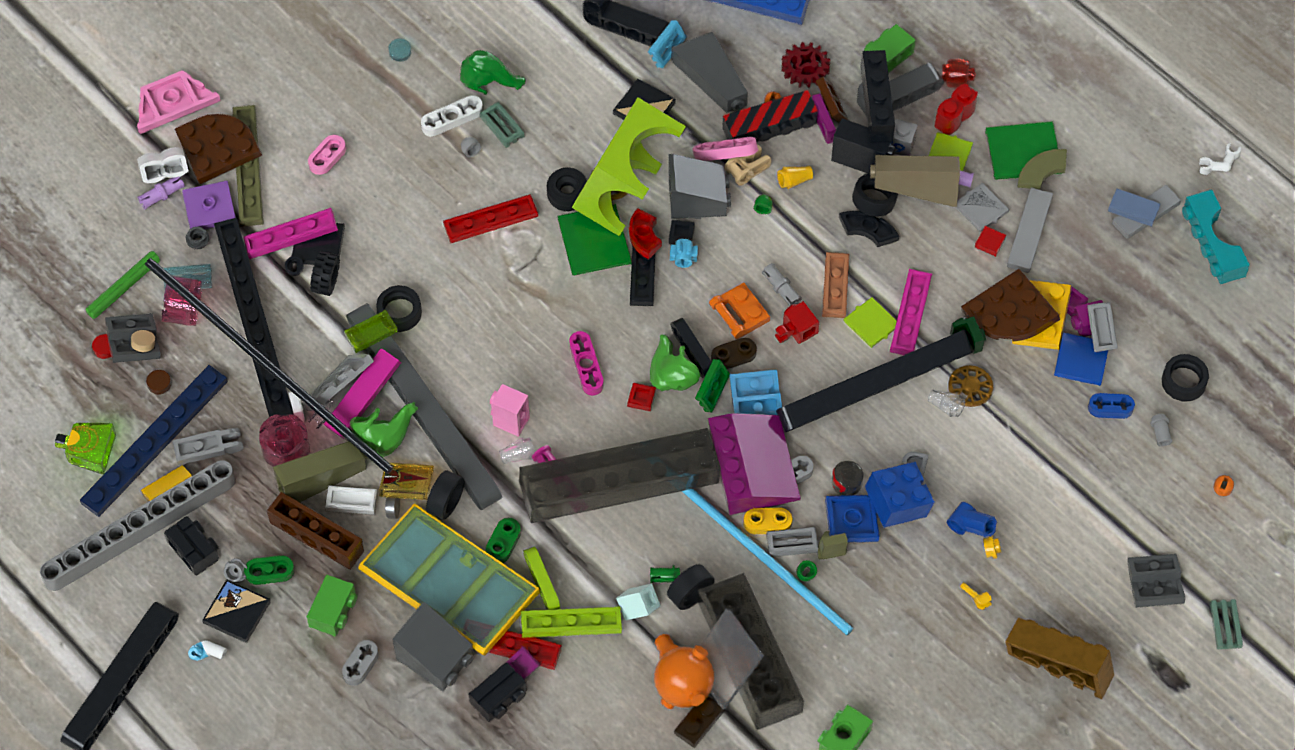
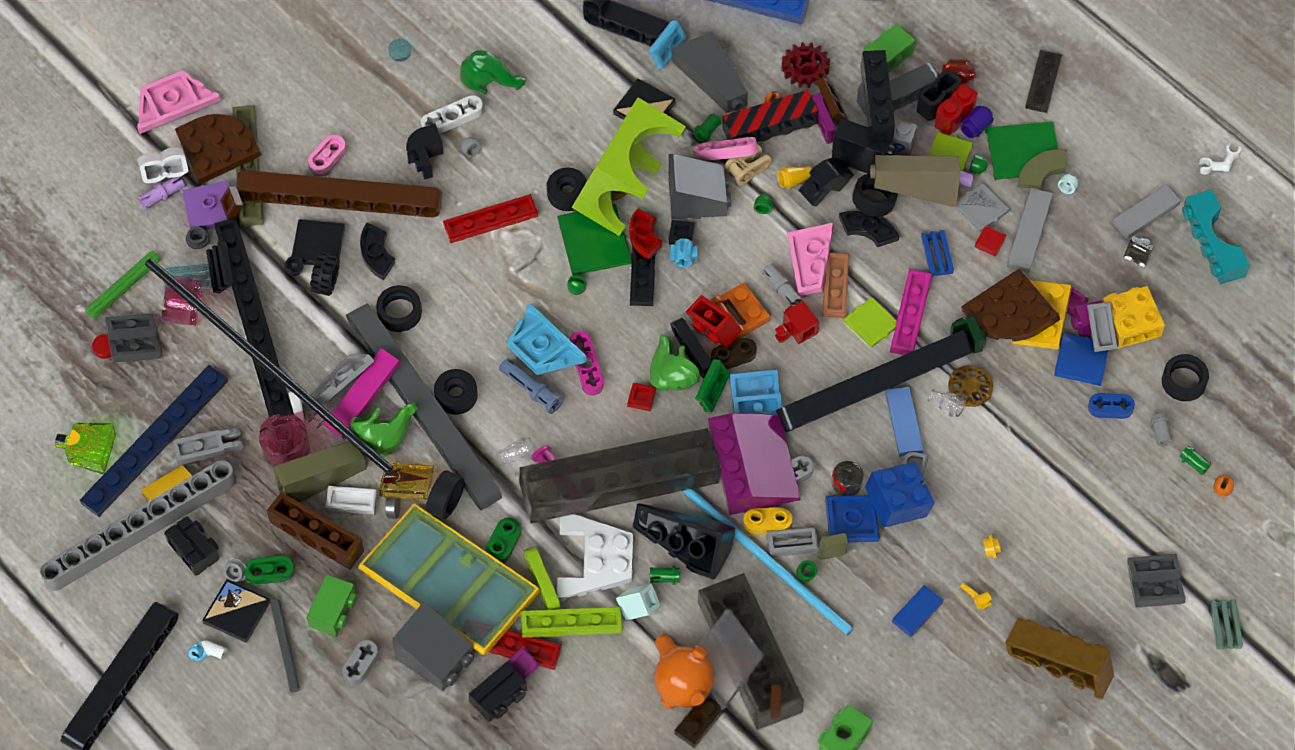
tan tile [131,330,155,352] -> none
reddish brown tile [146,370,171,395] -> none
dark pink tile [243,208,338,259] -> none
clear neon green tile [344,310,398,353] -> none
sand green tile [480,102,525,148] -> none
bright pink brick [489,384,530,437] -> none
black tyre [667,564,715,610] -> none
blue piece [947,502,997,537] -> none
sand blue tile [1108,189,1160,227] -> none
none -> black tile [206,241,234,294]
none -> reddish brown tile [220,186,243,219]
none -> reddish brown beam [236,170,442,217]
none -> dark grey bar [270,599,300,693]
none -> black tile [360,222,395,280]
none -> black brick [406,124,444,180]
none -> black tyre [434,369,478,415]
none -> sand blue pin [499,358,563,414]
none -> medium azure wing [507,303,587,375]
none -> white wing [557,511,633,602]
none -> green hinge [567,274,586,295]
none -> black wedge [633,503,736,580]
none -> red brick [686,295,743,348]
none -> green pin [694,114,722,142]
none -> reddish brown tile [770,685,782,719]
none -> bright pink wing [787,223,834,296]
none -> black brick [798,158,854,207]
none -> medium blue tile [885,387,923,457]
none -> blue tile [892,585,943,637]
none -> black brick [916,70,961,121]
none -> blue tile [921,230,954,277]
none -> dark purple brick [960,106,994,139]
none -> green hinge [969,154,988,174]
none -> clear smoke tile [1025,50,1062,113]
none -> light aqua hinge [1058,174,1078,194]
none -> yellow brick [1103,286,1165,349]
none -> clear smoke tile [1124,235,1154,267]
none -> green pin [1179,446,1212,475]

